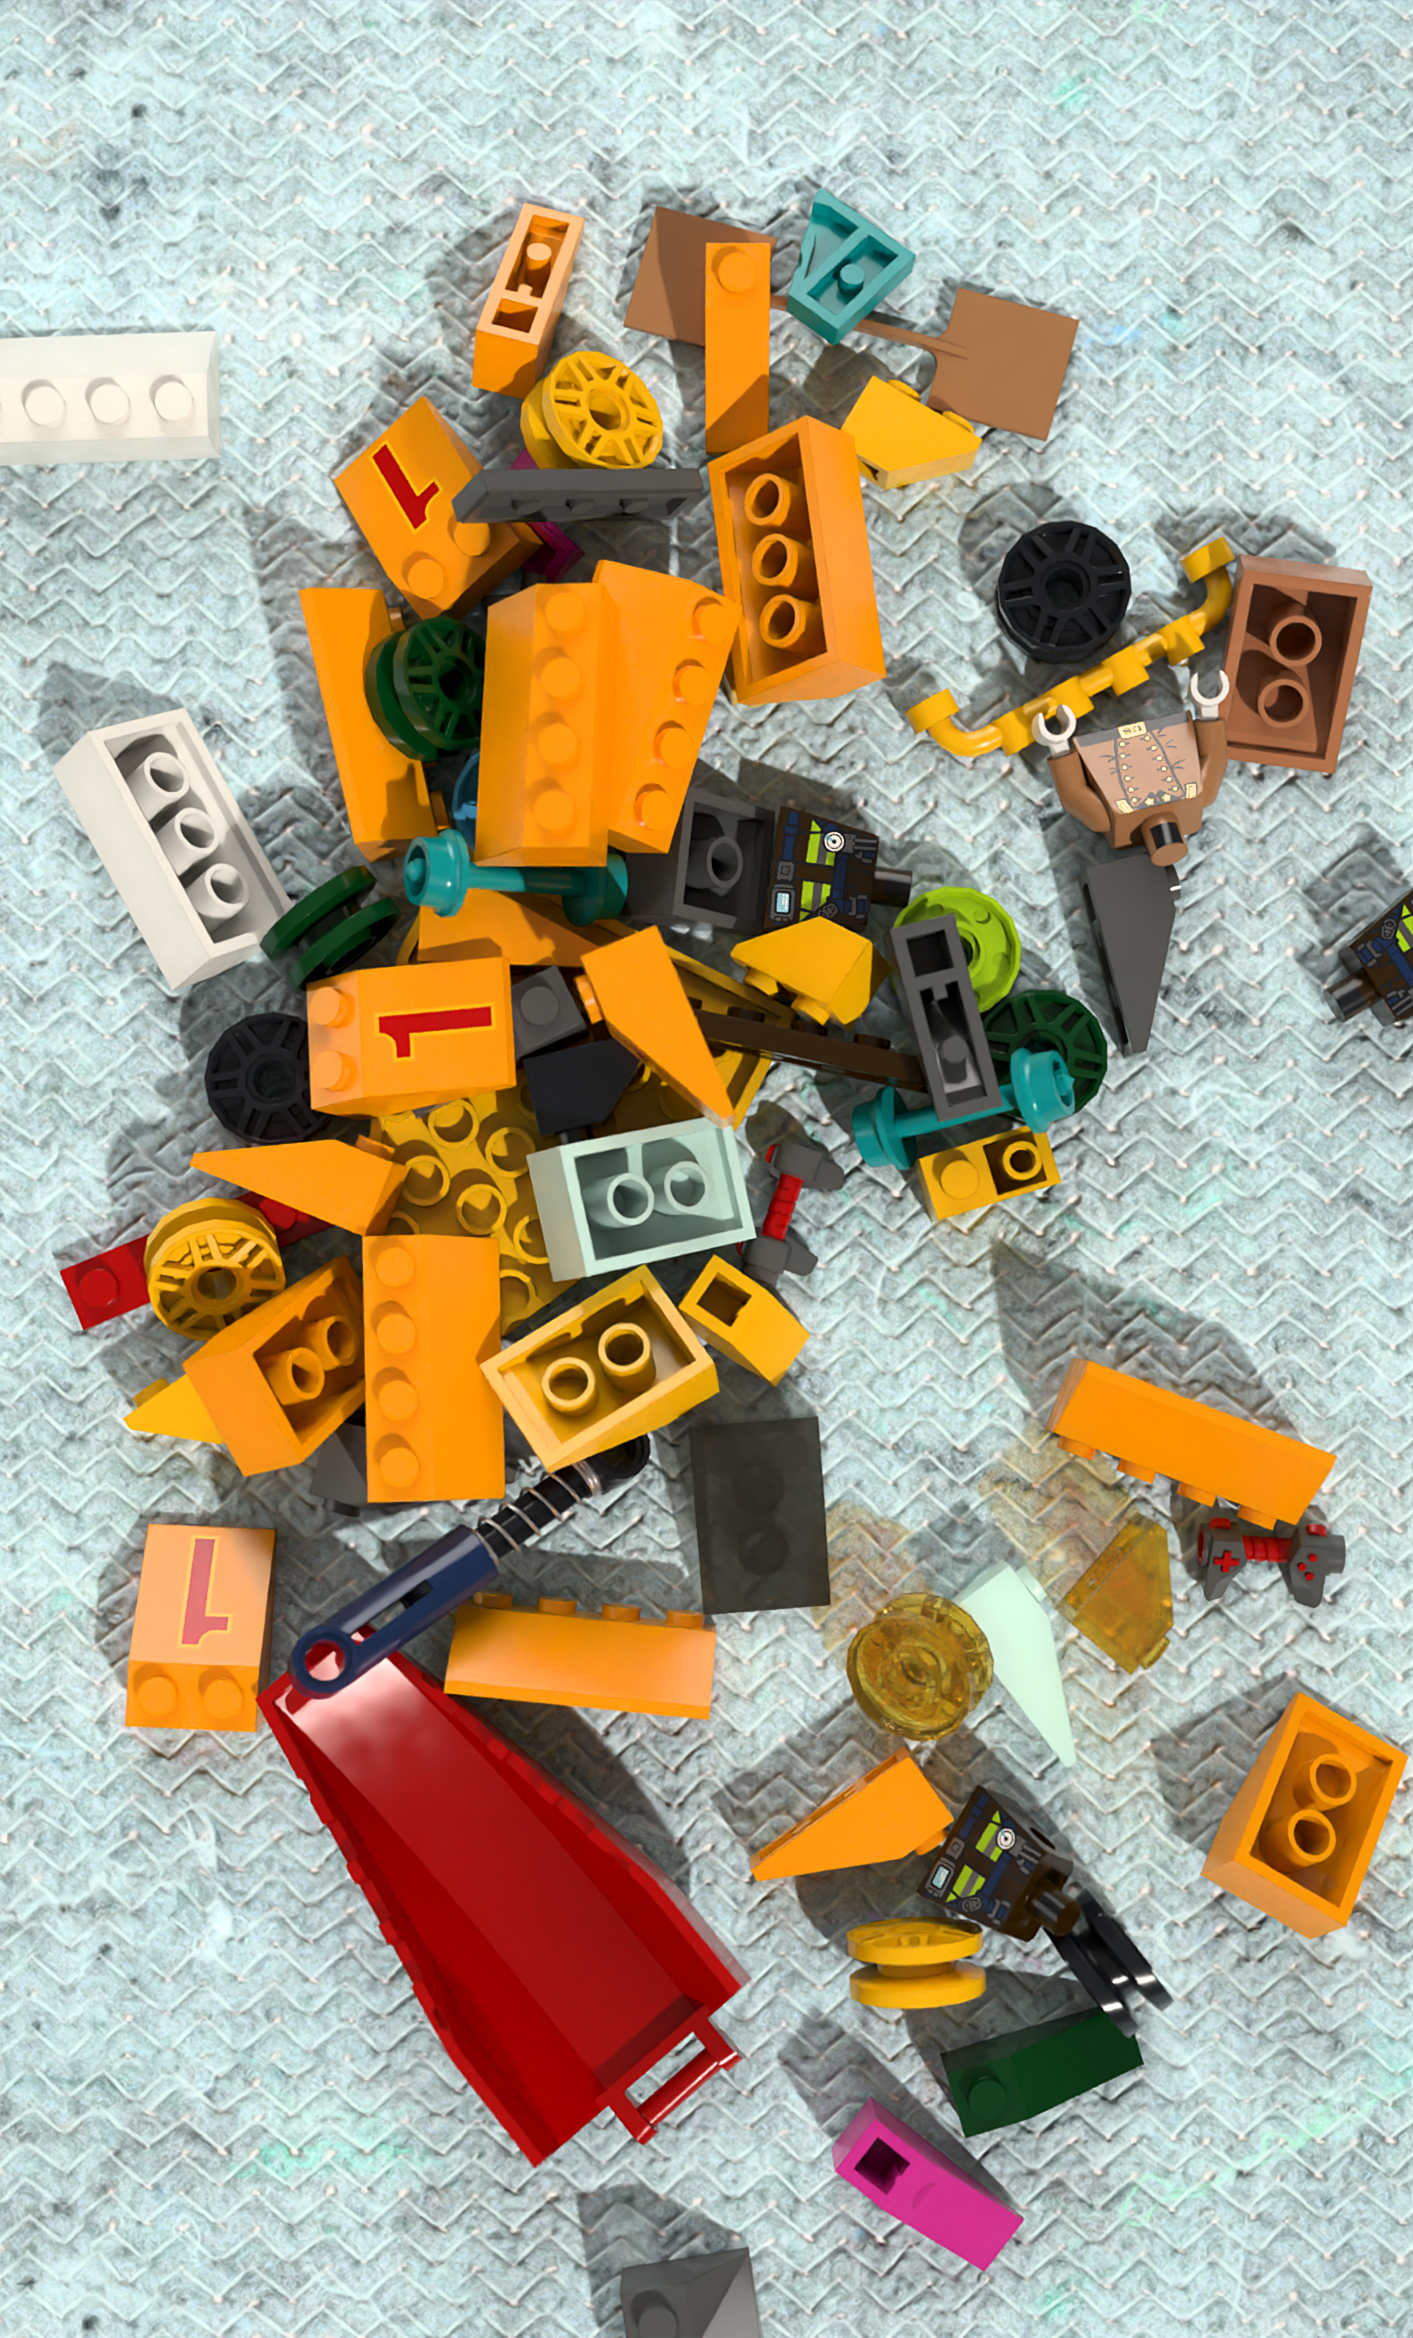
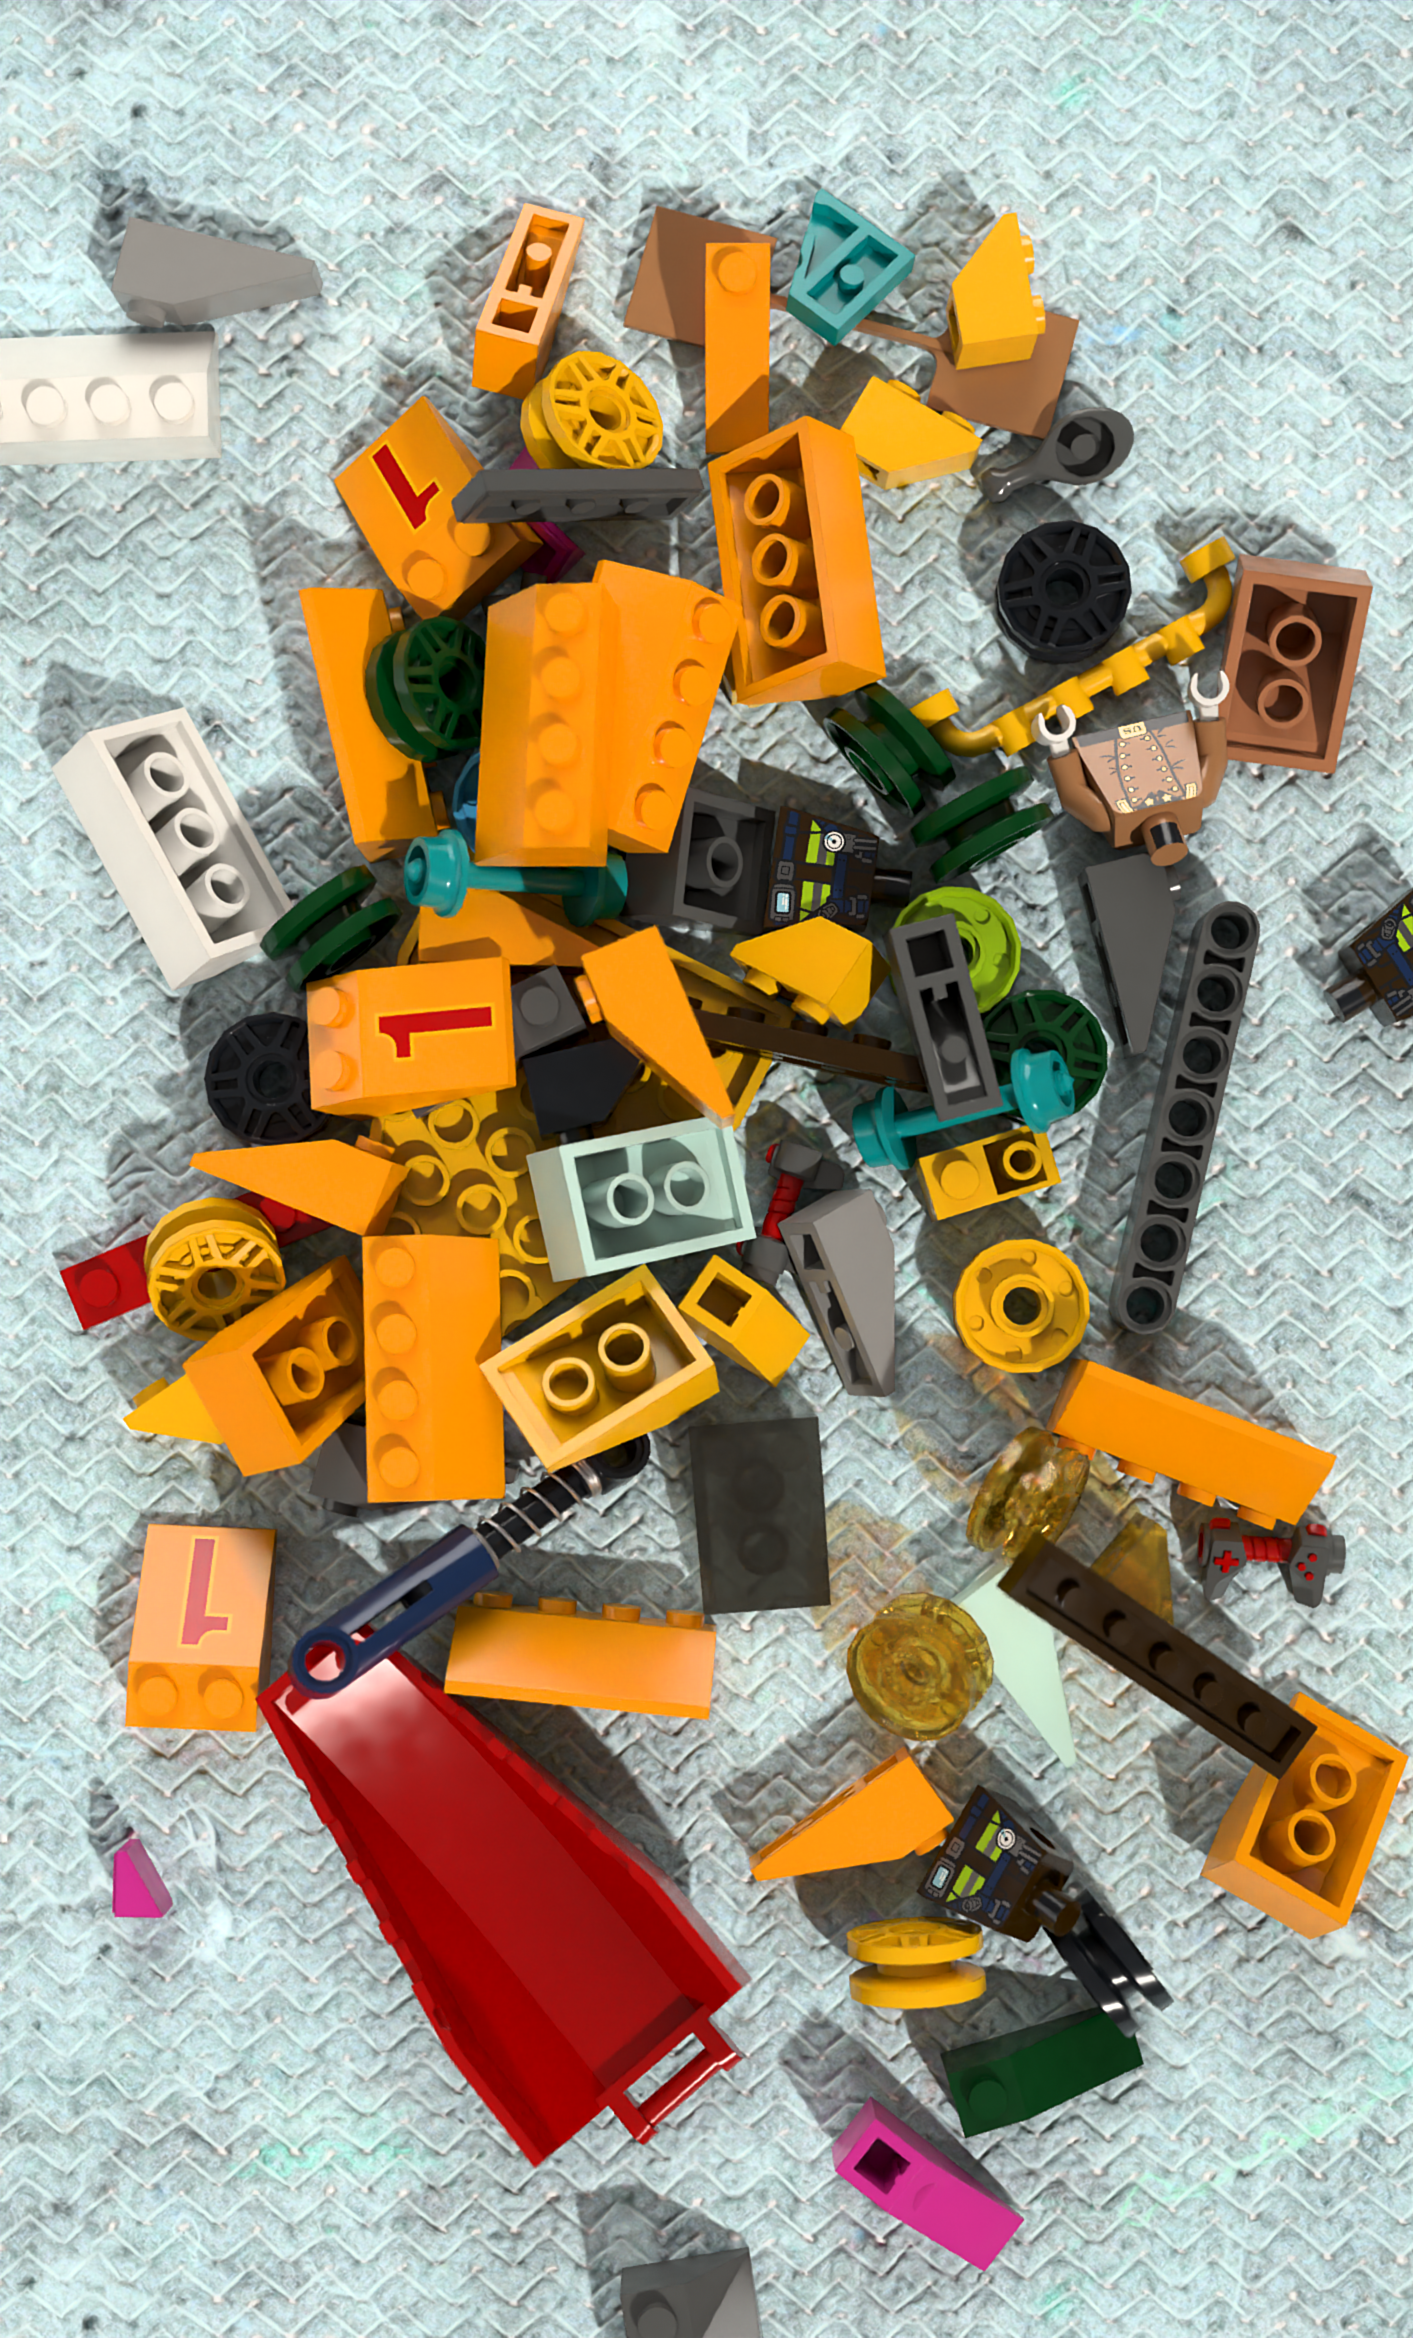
none -> light grey slope [111,217,323,328]
none -> dark pink slope [112,1839,173,1918]
none -> light grey slope [778,1189,895,1397]
none -> dark green wheel [823,682,956,819]
none -> dark green wheel [909,766,1055,884]
none -> yellow slope [945,212,1046,370]
none -> yellow wheel [952,1239,1090,1373]
none -> clear yellow wheel [966,1426,1090,1568]
none -> dark grey piece [980,407,1134,504]
none -> dark brown plate [996,1530,1318,1780]
none -> dark grey beam [1109,901,1260,1334]

